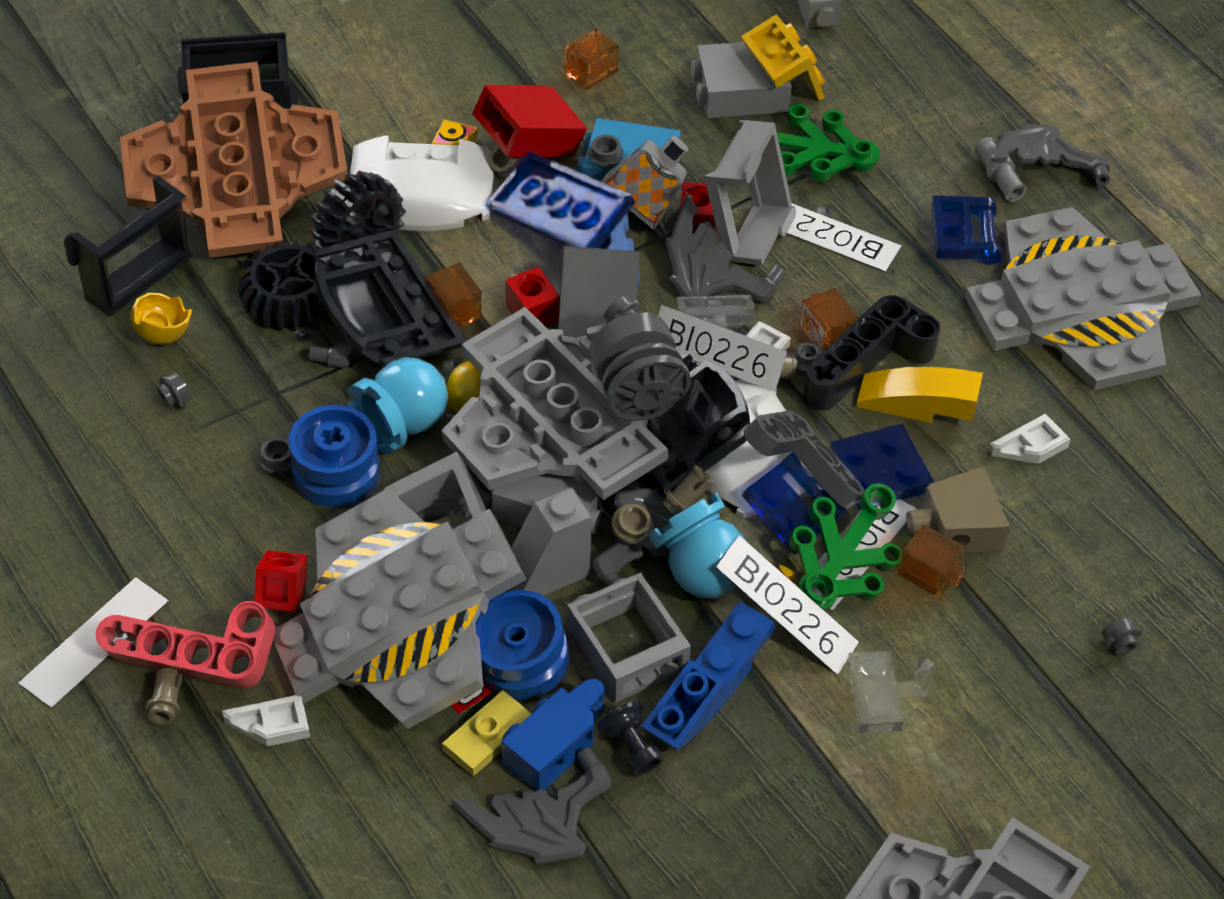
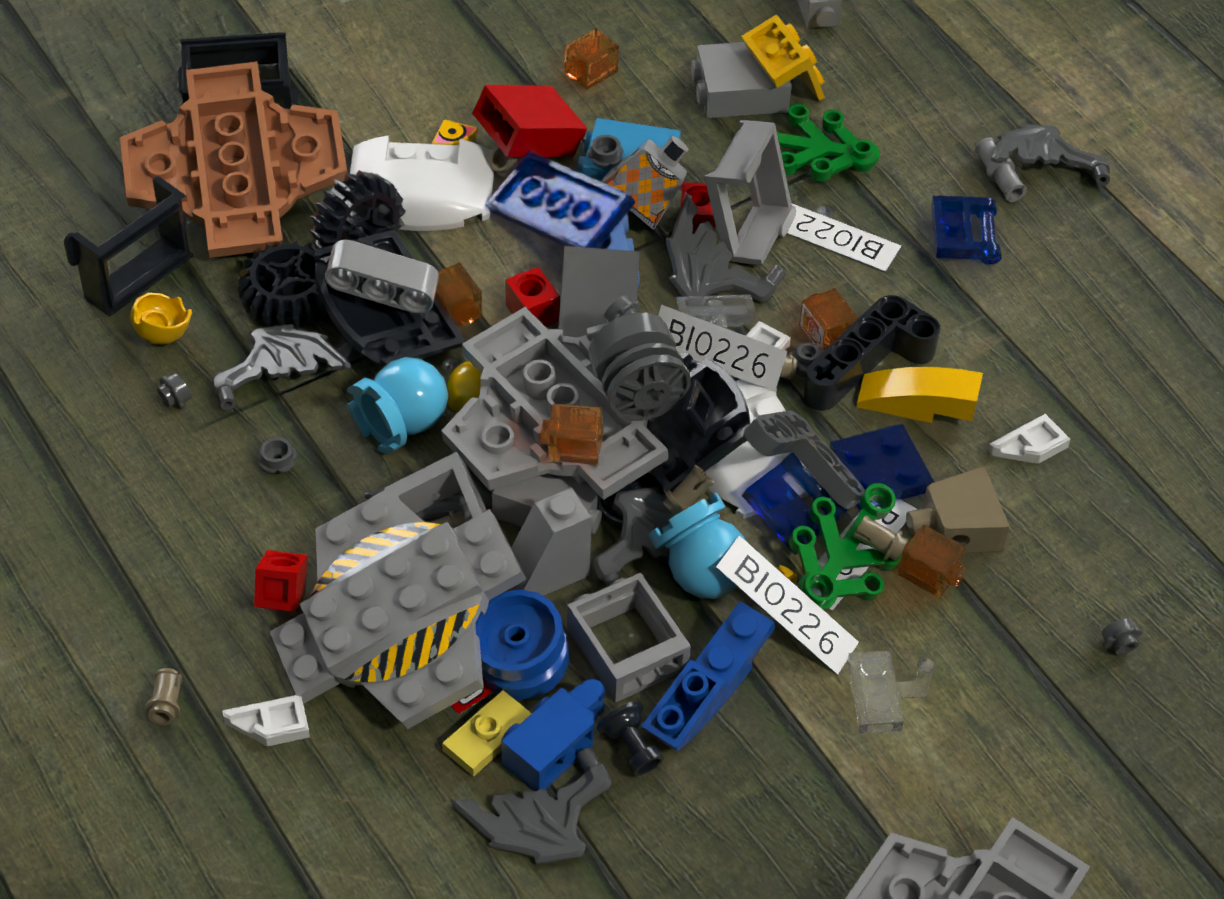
white sticker [19,577,169,708] -> none
coral beam [95,601,275,689] -> none
blue wheel [288,404,380,508] -> none
dark tan plate [611,504,653,544] -> none
light grey plate [965,207,1201,390] -> none
none -> animal [213,324,351,410]
none -> light grey beam [325,240,439,314]
none -> clear orange brick [541,404,604,465]
none -> dark tan pin [853,515,908,561]

